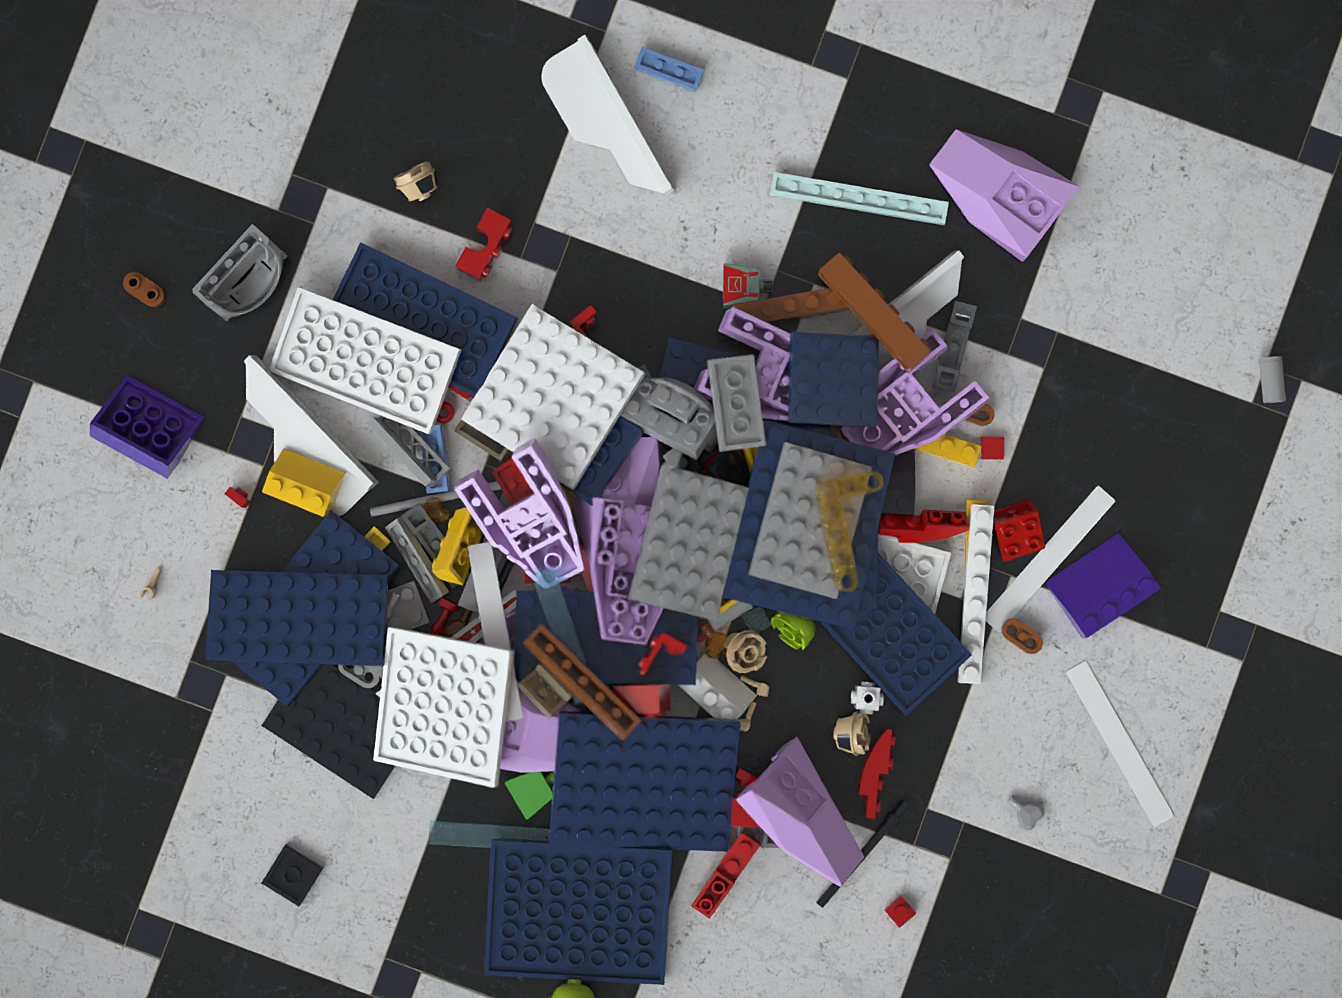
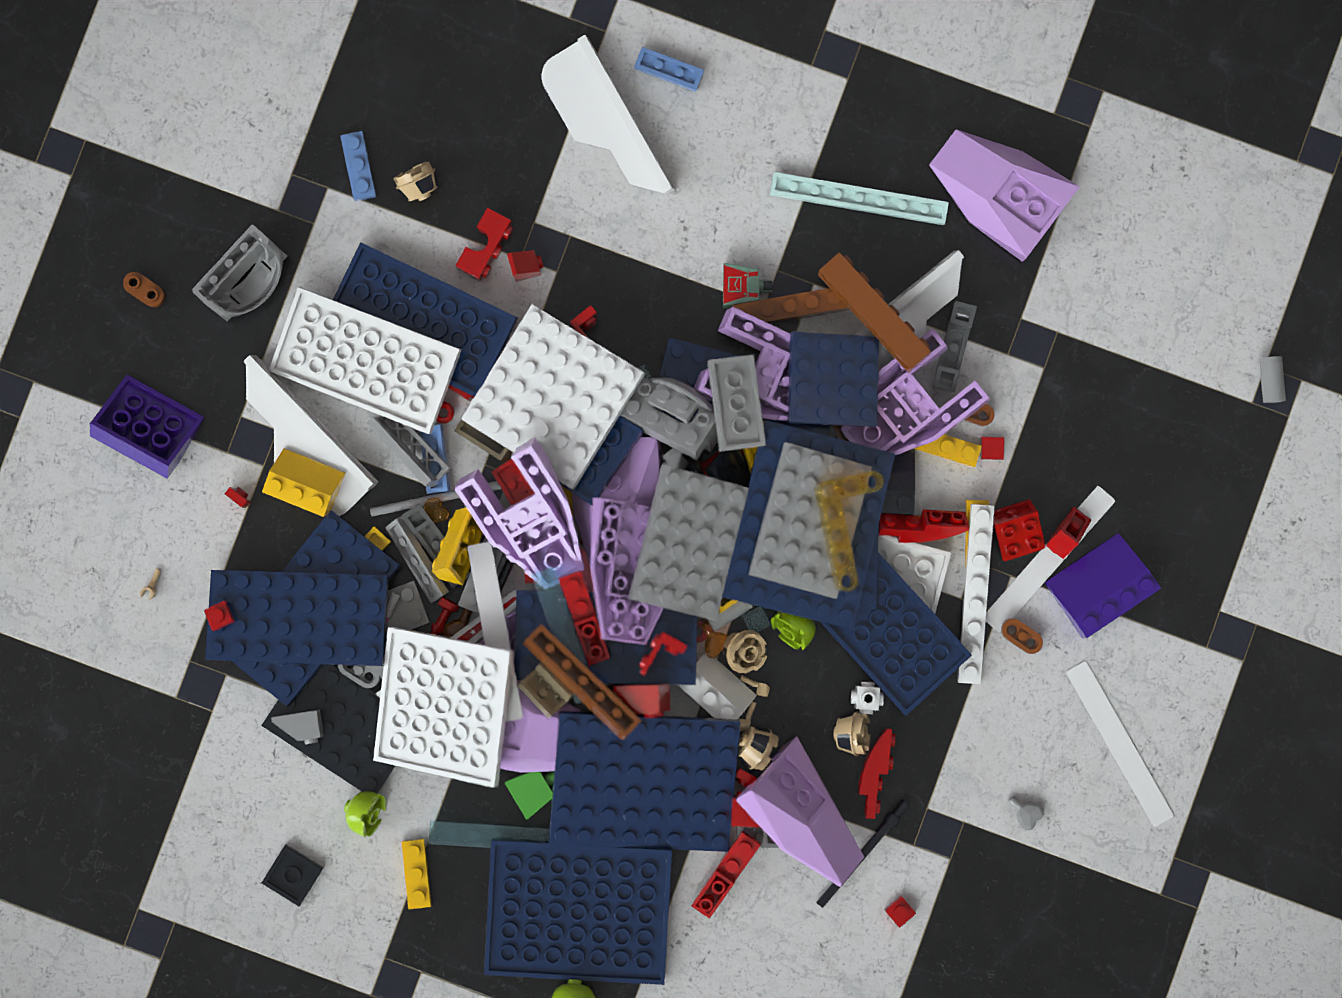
none -> red plate [204,601,235,631]
none -> light grey slope [272,710,324,744]
none -> medium blue plate [340,131,377,201]
none -> lime cylinder [344,791,386,837]
none -> yellow plate [401,838,432,909]
none -> red slope [507,250,544,282]
none -> red slope [559,570,610,665]
none -> tan cone [737,726,779,770]
none -> red slope [1046,507,1091,559]

